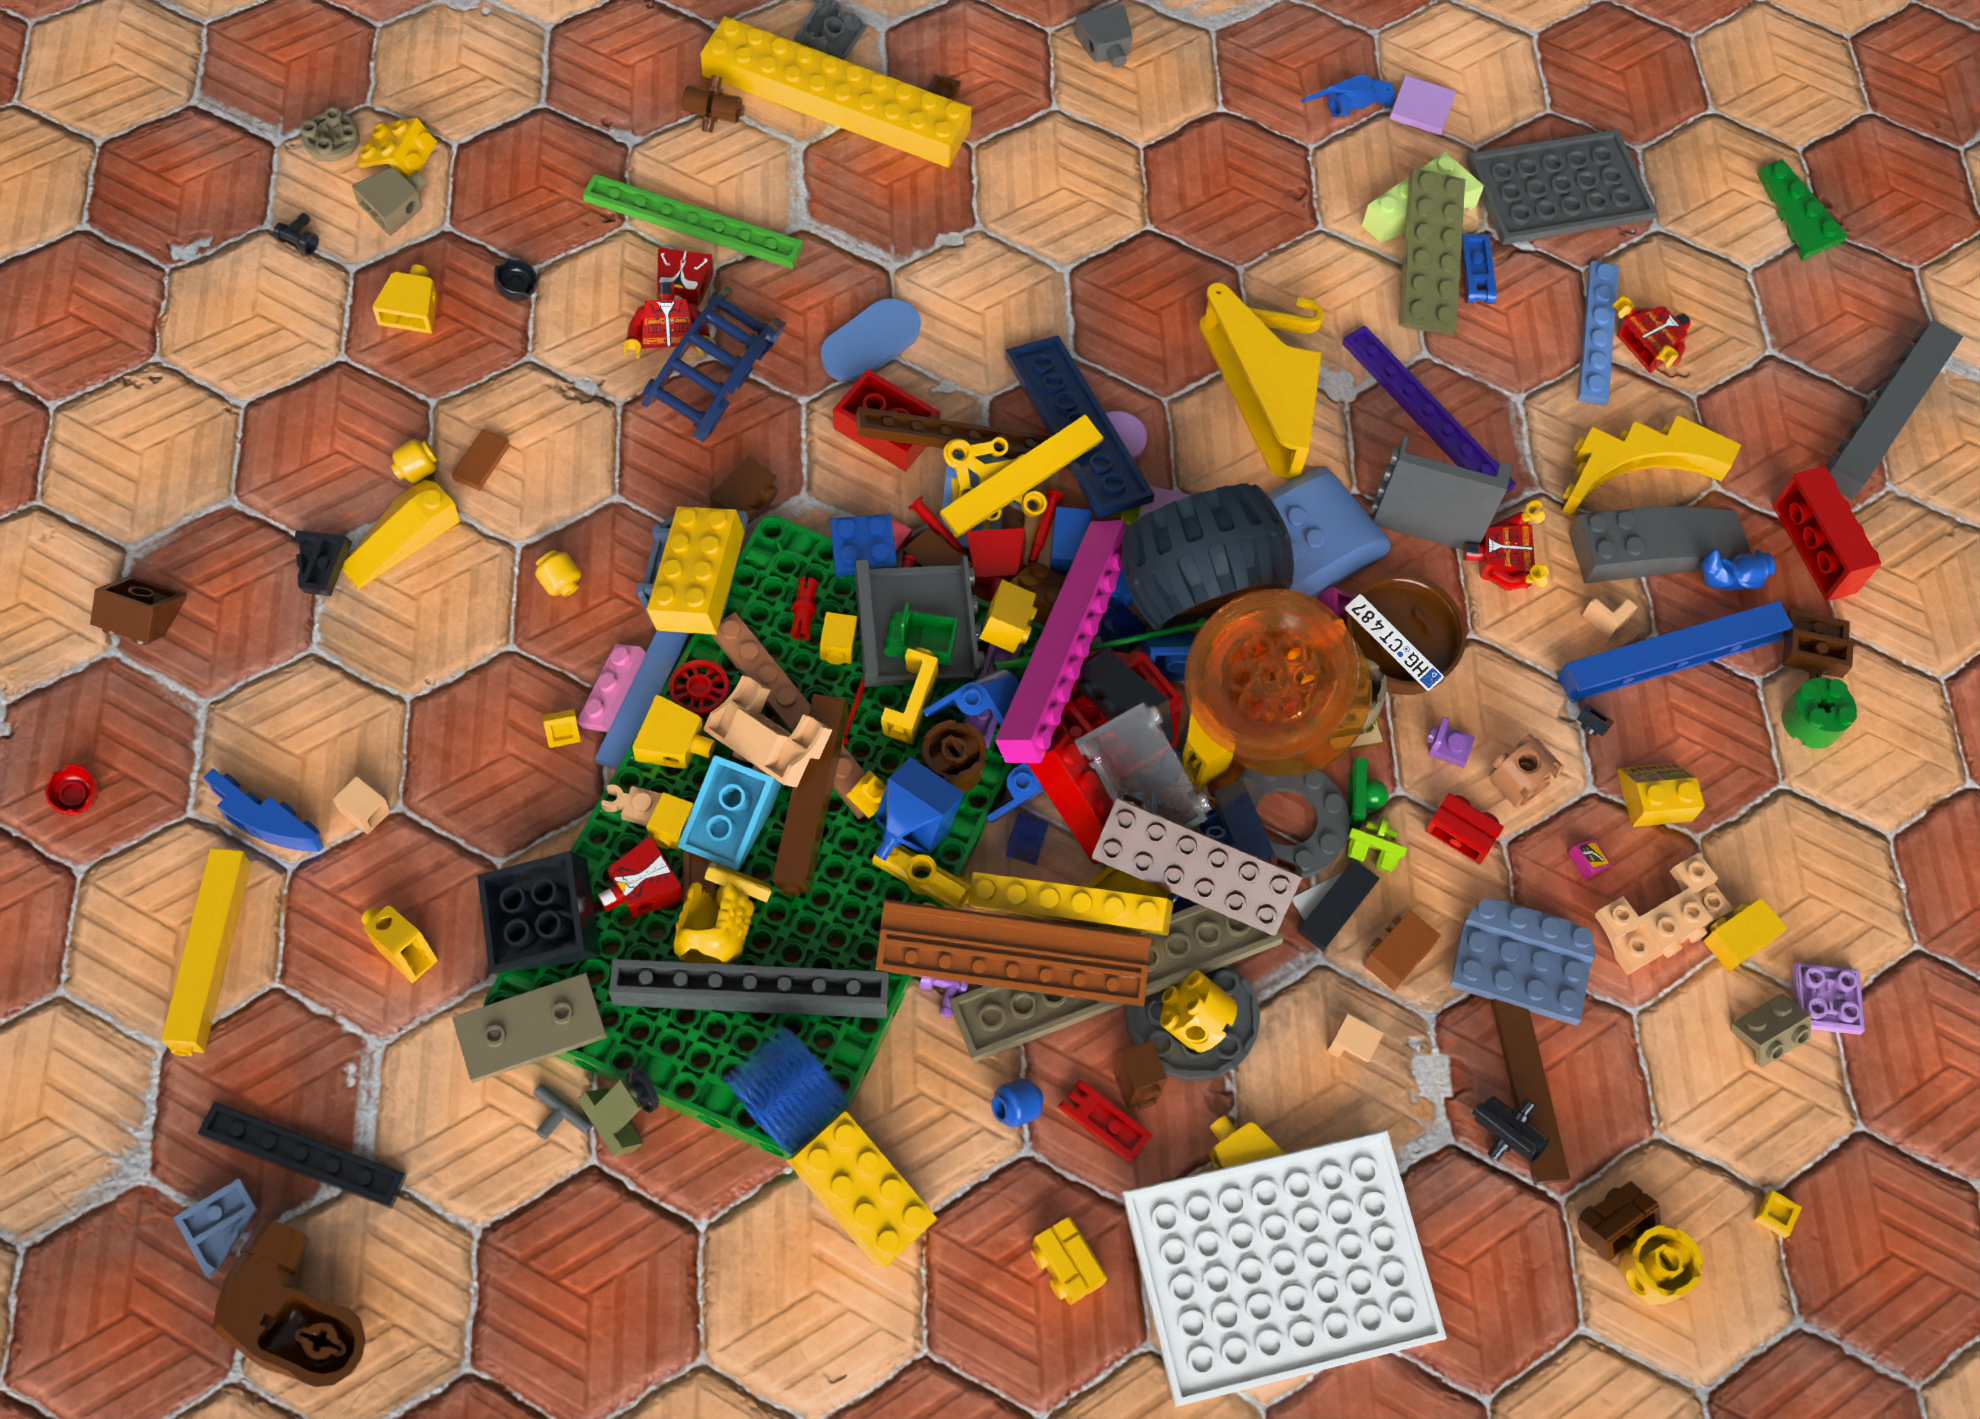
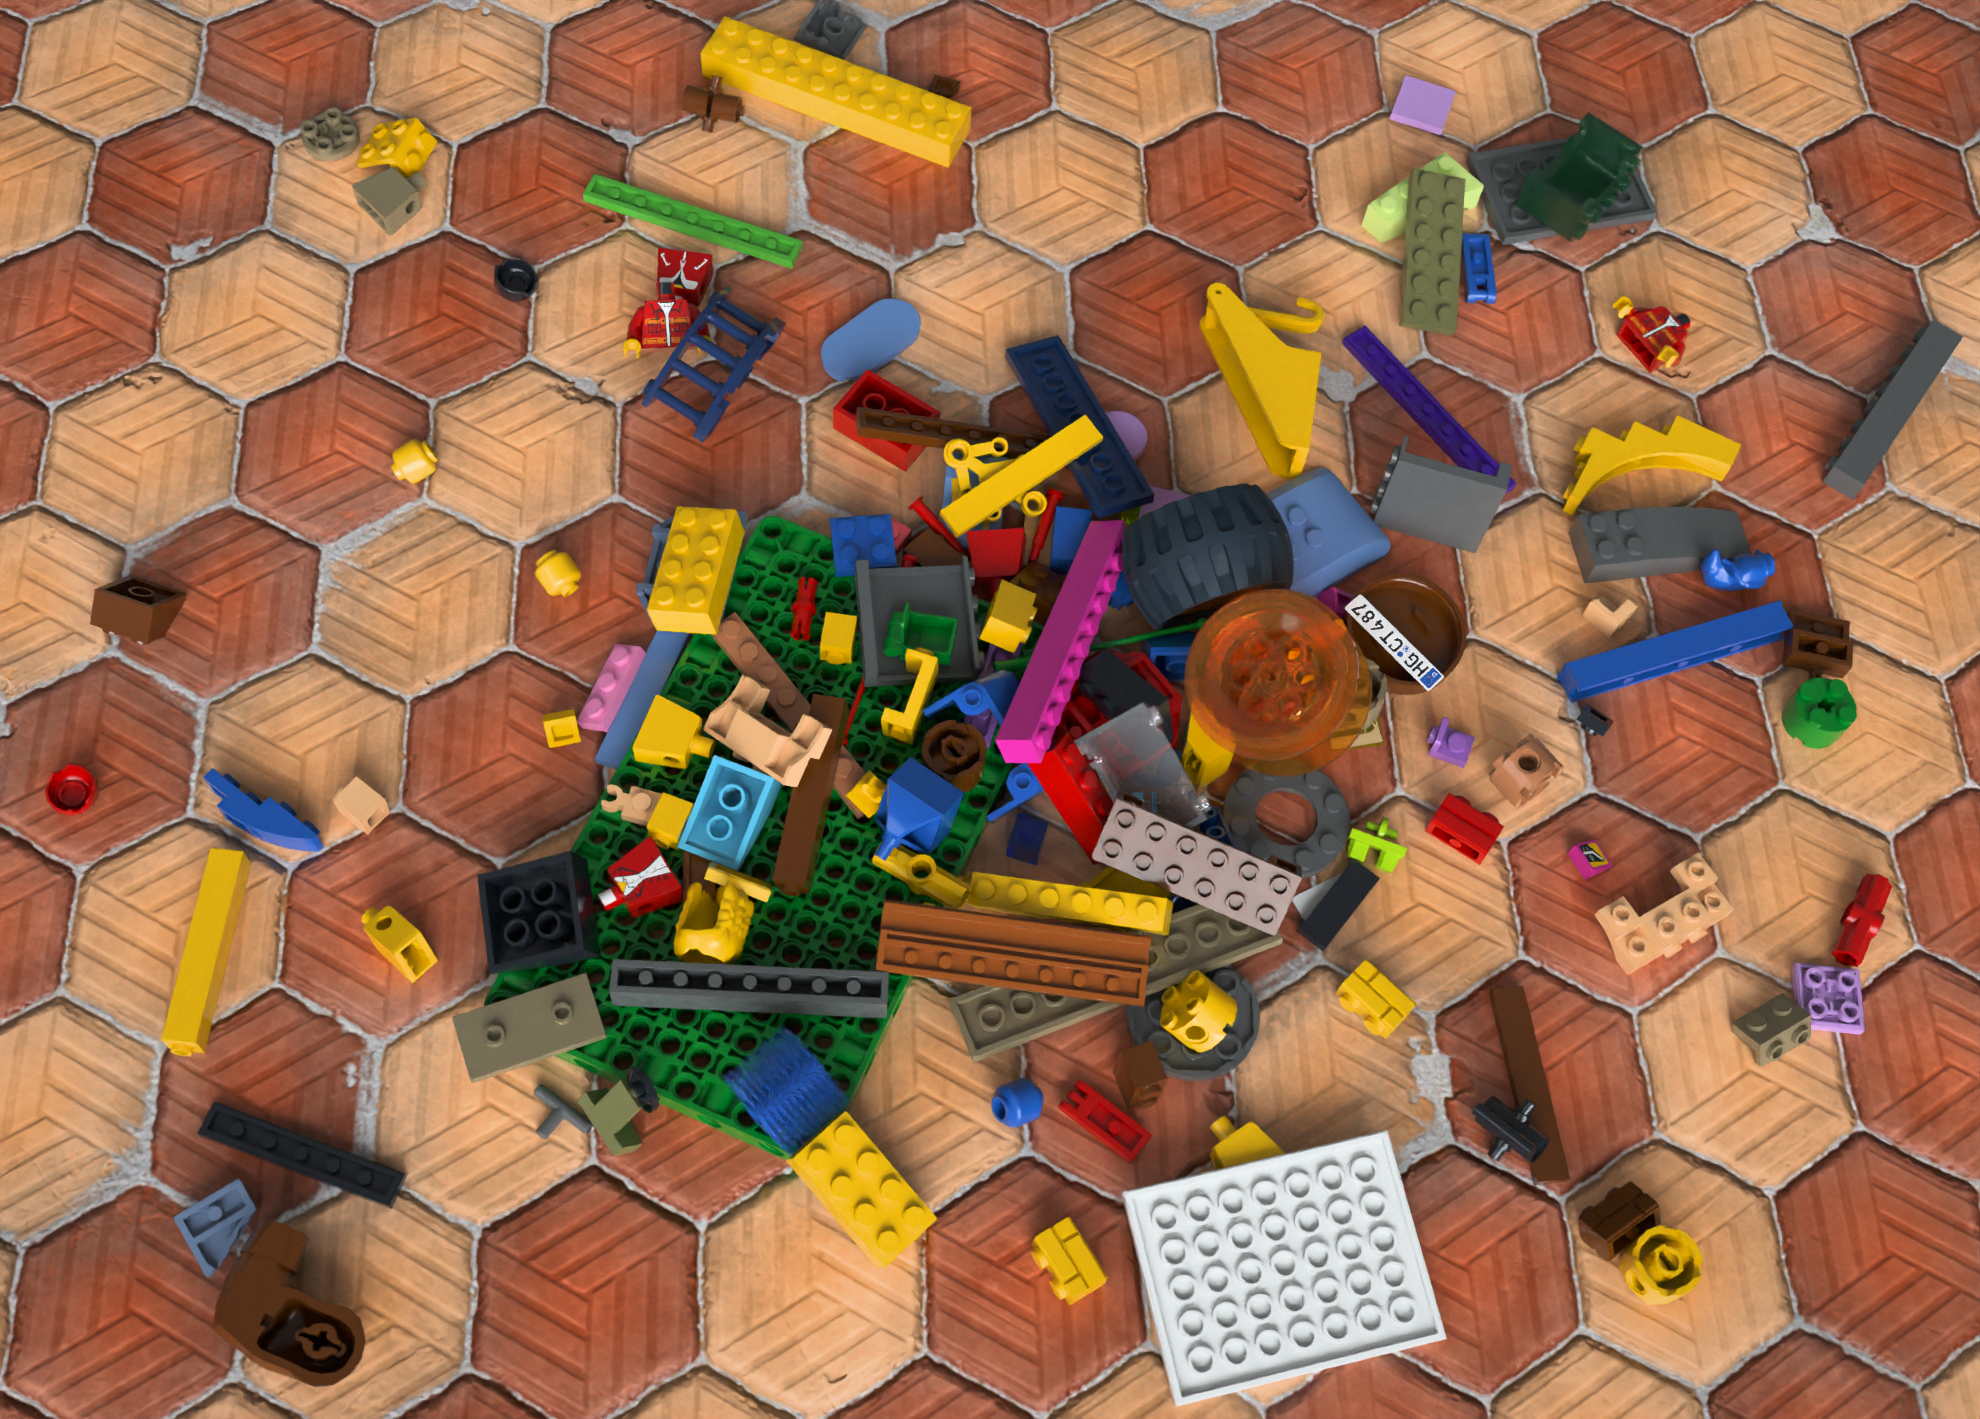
black piece [273,213,319,255] -> none
black wing [295,530,352,596] -> none
yellow wedge [342,479,460,589] -> none
yellow torso [373,264,437,334] -> none
dark orange tile [452,429,510,491] -> none
red wheel [669,660,729,717] -> none
reddish brown brick [709,456,777,524] -> none
medium lavender piece [919,977,968,1018] -> none
dark grey torso [1074,4,1132,68] -> none
clear blue brick [1097,603,1147,654] -> none
dark blue slope [1213,779,1275,861] -> none
blue animal [1301,74,1395,118] -> none
light nougat panel [1327,1014,1384,1062] -> none
green tile [1348,757,1389,829] -> none
dark orange brick [1364,910,1441,991] -> none
sand blue plate [1449,898,1595,1026] -> none
red torso [1463,500,1549,591] -> none
medium blue plate [1577,260,1619,406] -> none
yellow slope [1617,763,1705,827] -> none
yellow brick [1703,897,1787,972] -> none
yellow tile [1754,1189,1802,1238] -> none
green wing [1757,159,1848,261] -> none
red brick [1772,465,1882,602] -> none
none -> yellow brick [1336,959,1416,1039]
none -> clear green windscreen [1516,112,1643,242]
none -> red piece [1832,873,1892,967]

